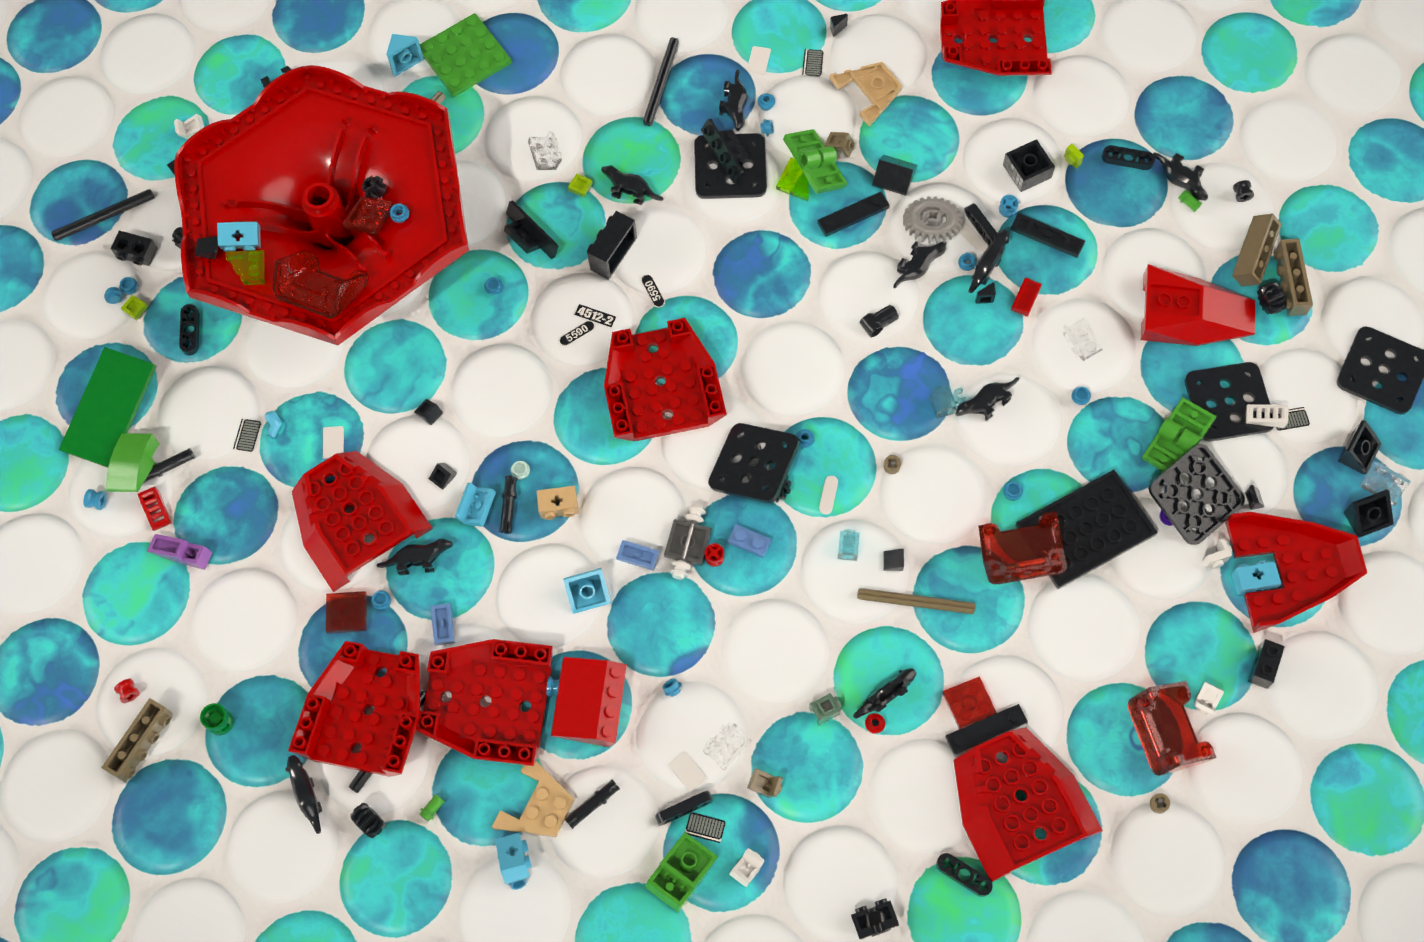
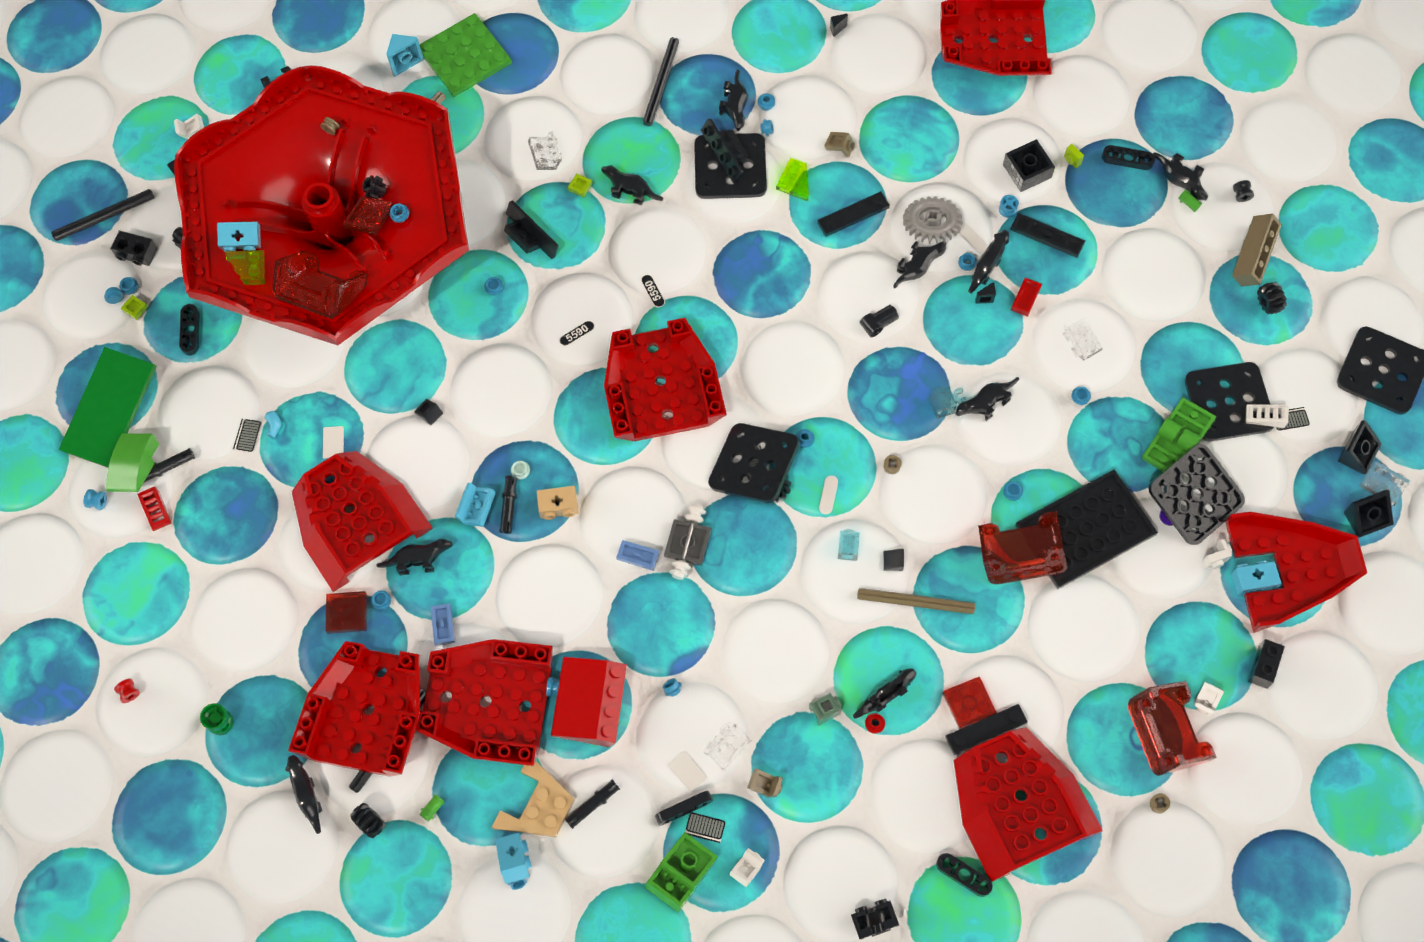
dark tan brick [101,698,173,783] -> none
medium lavender slope [147,534,213,570] -> none
black slope [195,237,218,260] -> none
black slope [428,463,457,490] -> none
medium azure slope [563,568,611,614] -> none
black sticker [574,304,616,328] -> none
black piece [587,211,637,280] -> none
red wheel [705,543,724,567] -> none
medium blue plate [728,525,771,558] -> none
white sticker [747,46,771,75] -> none
bright green plate [783,129,848,194] -> none
sticker [802,49,824,76] -> none
tan wing [829,62,902,127] -> none
black slope [872,155,917,196] -> none
black beam [964,203,997,246] -> none
red wedge [1140,264,1255,346] -> none
black slope [1245,485,1264,510] -> none
dark tan brick [1274,239,1313,316] -> none
none -> dark tan bush [320,117,340,135]

